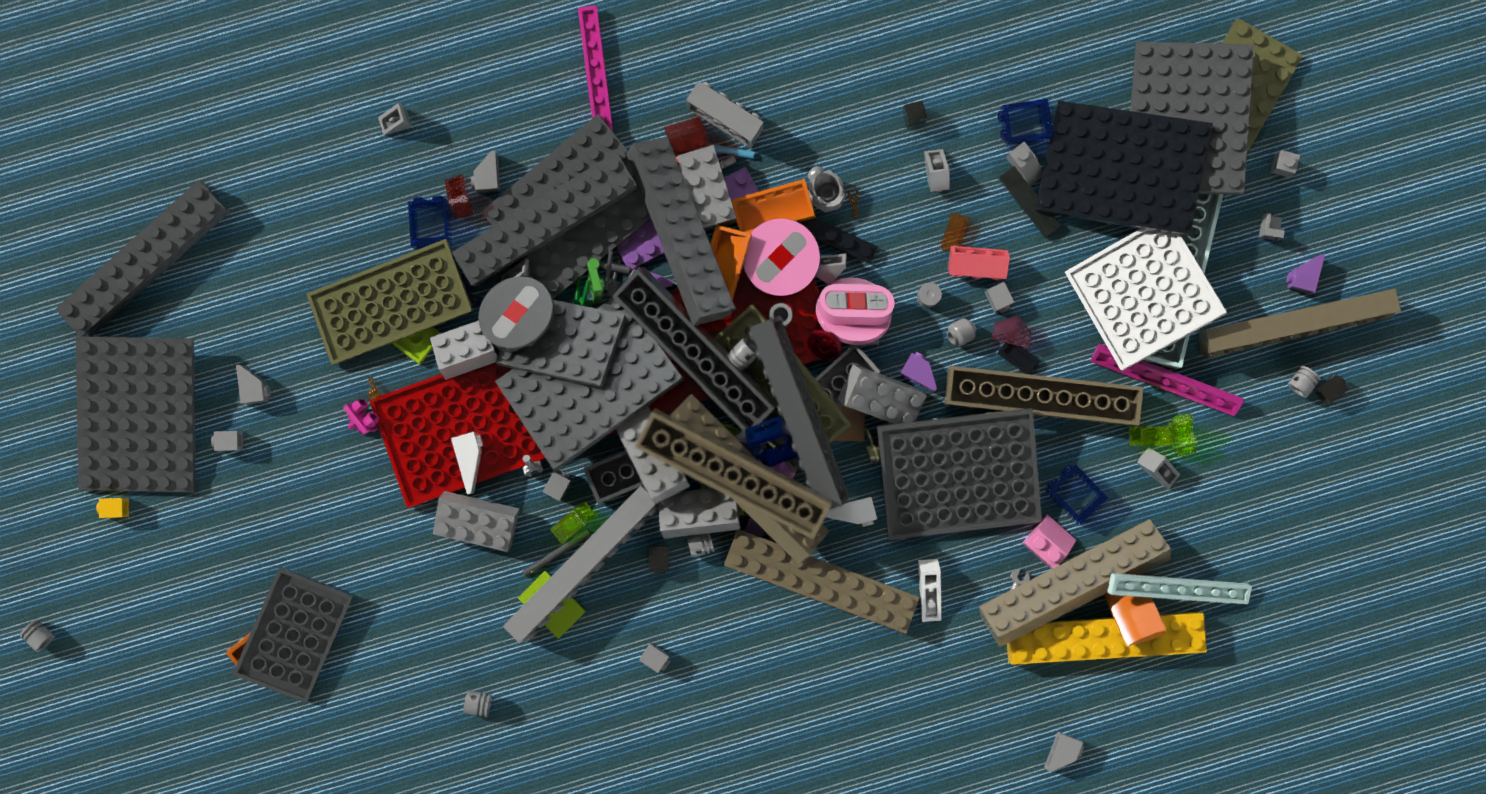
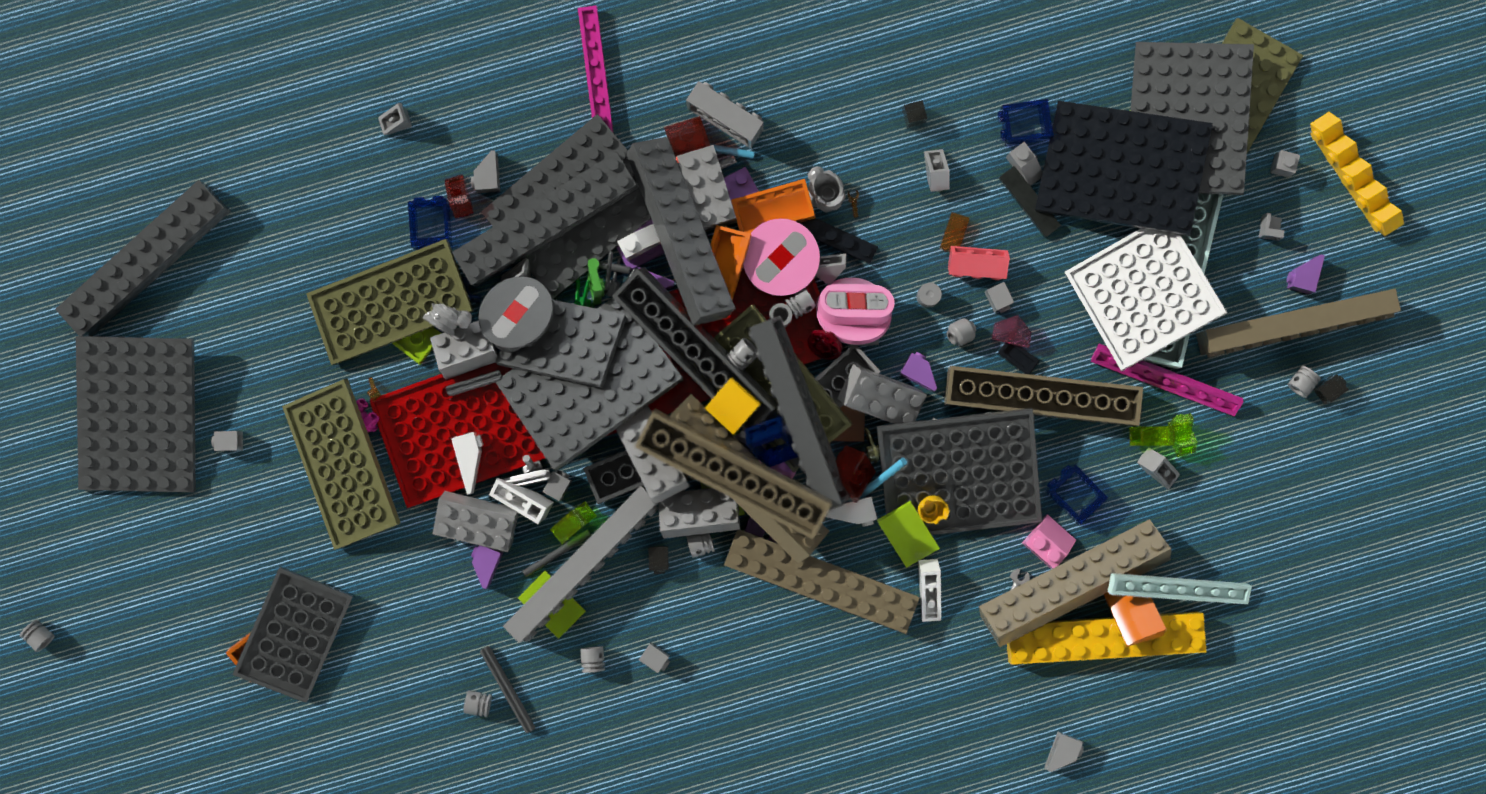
yellow brick [96,498,129,518] -> none
light grey slope [236,365,271,405] -> none
none -> olive plate [282,379,401,550]
none -> light grey piece [422,303,472,336]
none -> dark grey axle [446,370,502,396]
none -> medium lavender slope [471,545,503,589]
none -> dark grey axle [480,646,535,733]
none -> white slope [489,478,554,524]
none -> axle [502,469,551,486]
none -> light grey piece [580,646,605,673]
none -> white slope [617,224,661,261]
none -> yellow slope [705,378,760,435]
none -> light grey piece [785,288,816,319]
none -> clear red slope [836,446,876,503]
none -> medium azure bar [858,458,907,499]
none -> lime tile [877,501,940,568]
none -> yellow hair [918,495,950,524]
none -> yellow brick [1310,112,1404,236]

